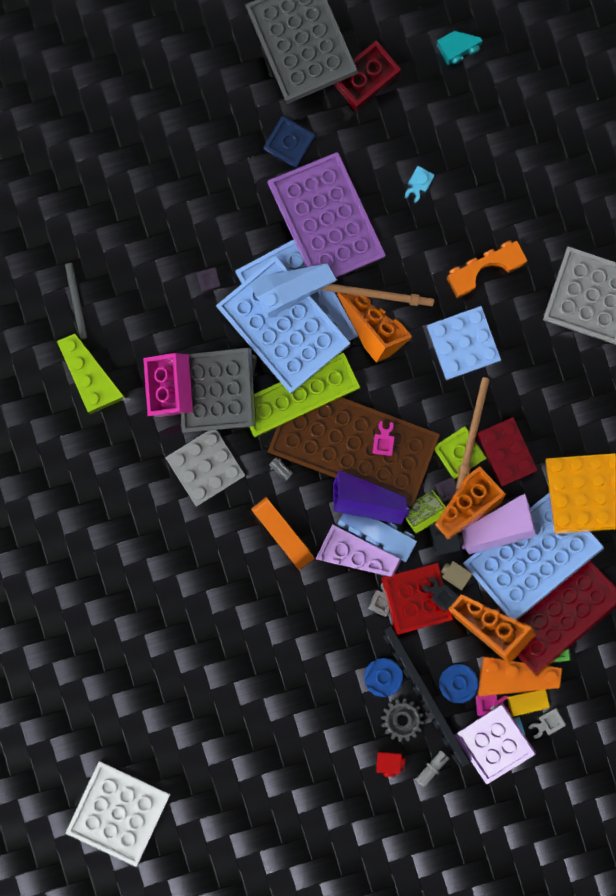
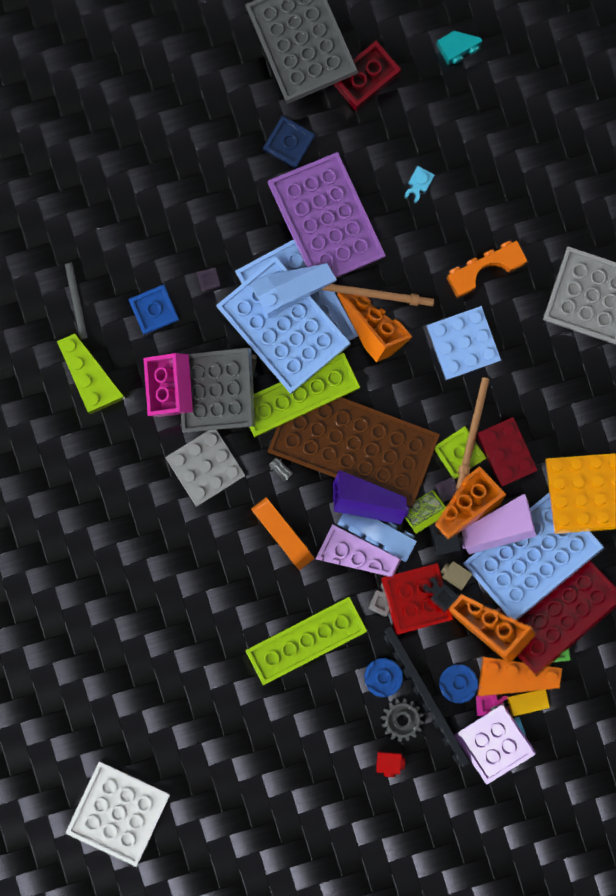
dark pink plate [372,421,394,456] -> none
light grey axle [416,751,449,787] -> none
light grey plate [529,708,566,738] -> none
none -> blue tile [129,285,179,335]
none -> lime plate [245,597,367,685]

